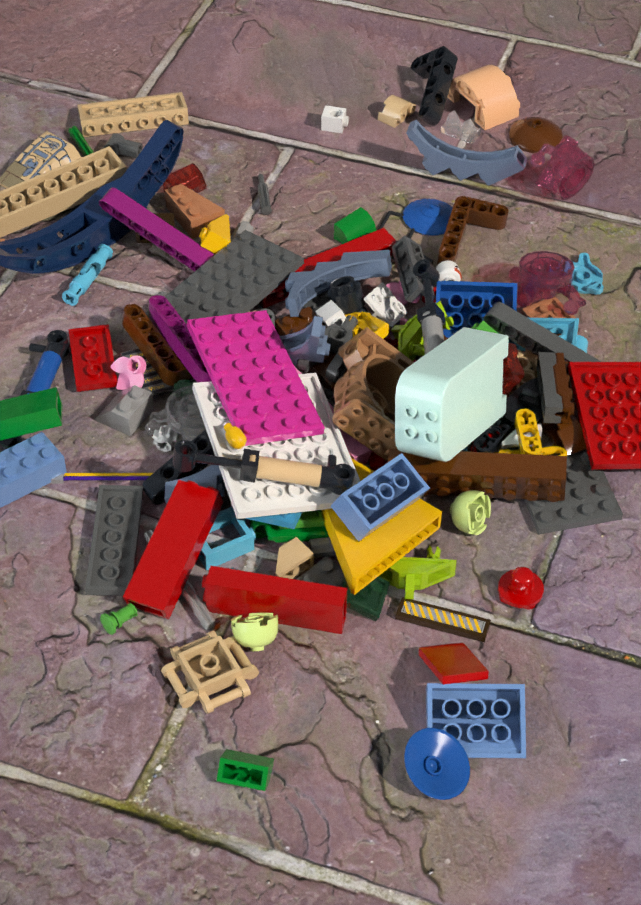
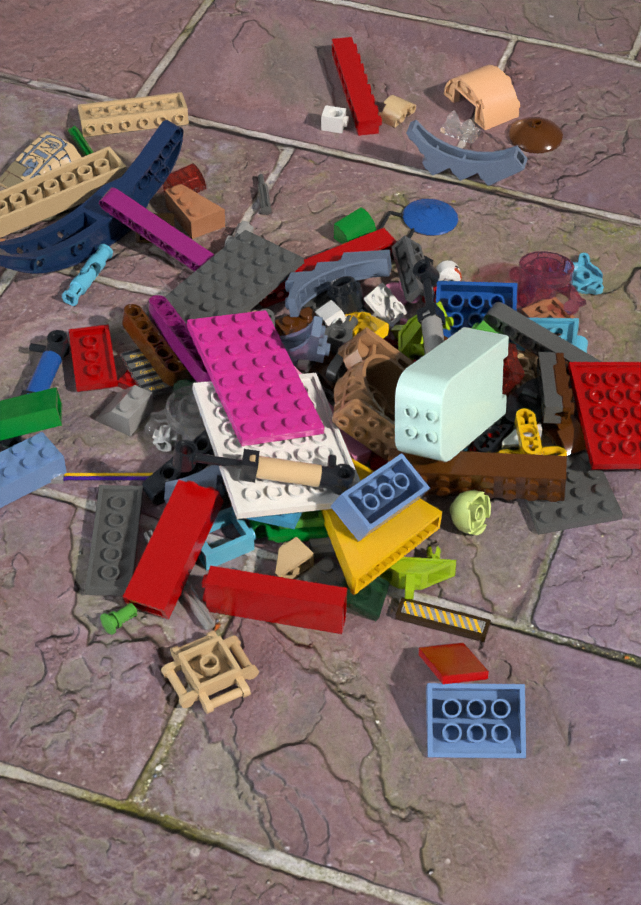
dark grey piece [104,133,143,158] -> none
bright pink plate [111,356,146,390] -> none
yellow slope [199,214,231,254] -> none
green brick [217,749,274,791] -> none
yellow cylinder [224,423,247,449] -> none
yellowish green cylinder [231,612,278,651] -> none
blue hat [404,728,470,800] -> none
black beam [411,46,458,127] -> none
reddish brown beam [437,196,509,265] -> none
red plate [498,567,544,610] -> none
clear pink piece [530,135,595,200] -> none
none -> red brick [332,37,382,136]

